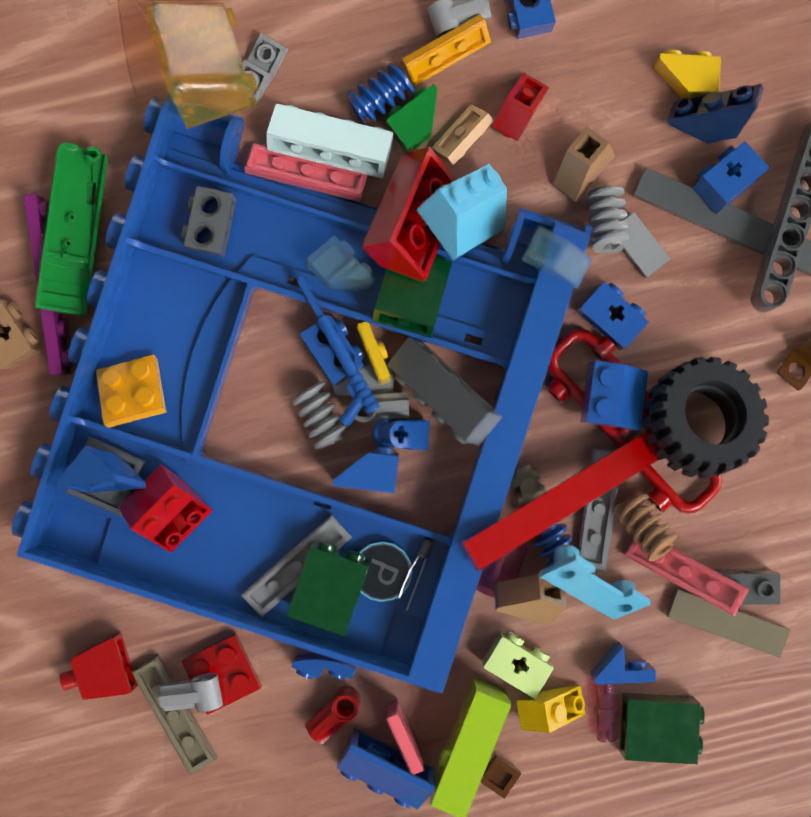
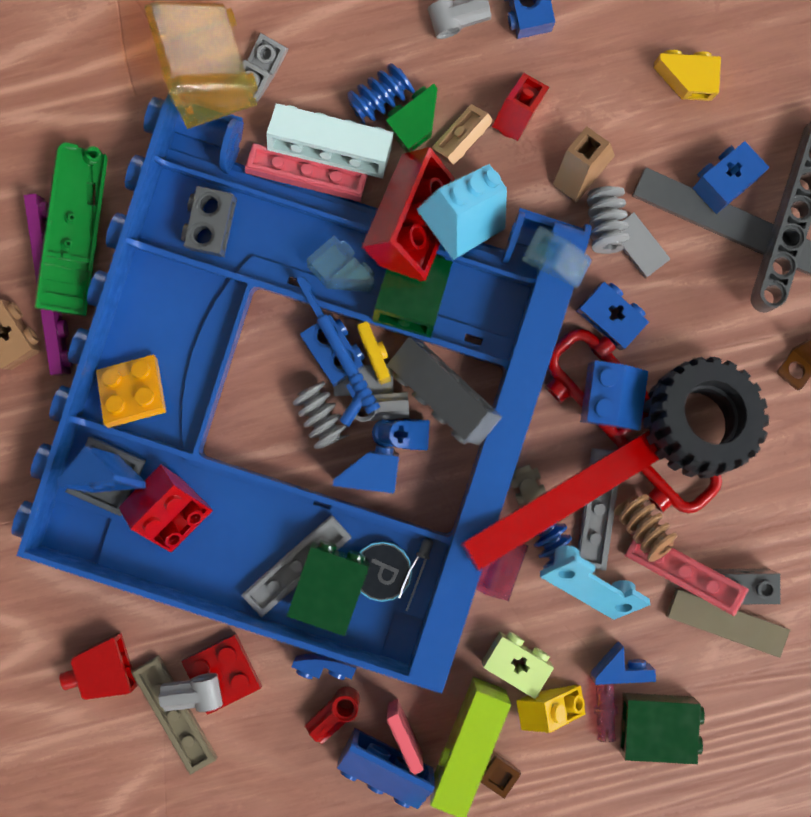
light orange tile [402,14,491,86] -> none
medium nougat slope [494,574,567,626] -> none
dark blue slope [667,84,763,143] -> none

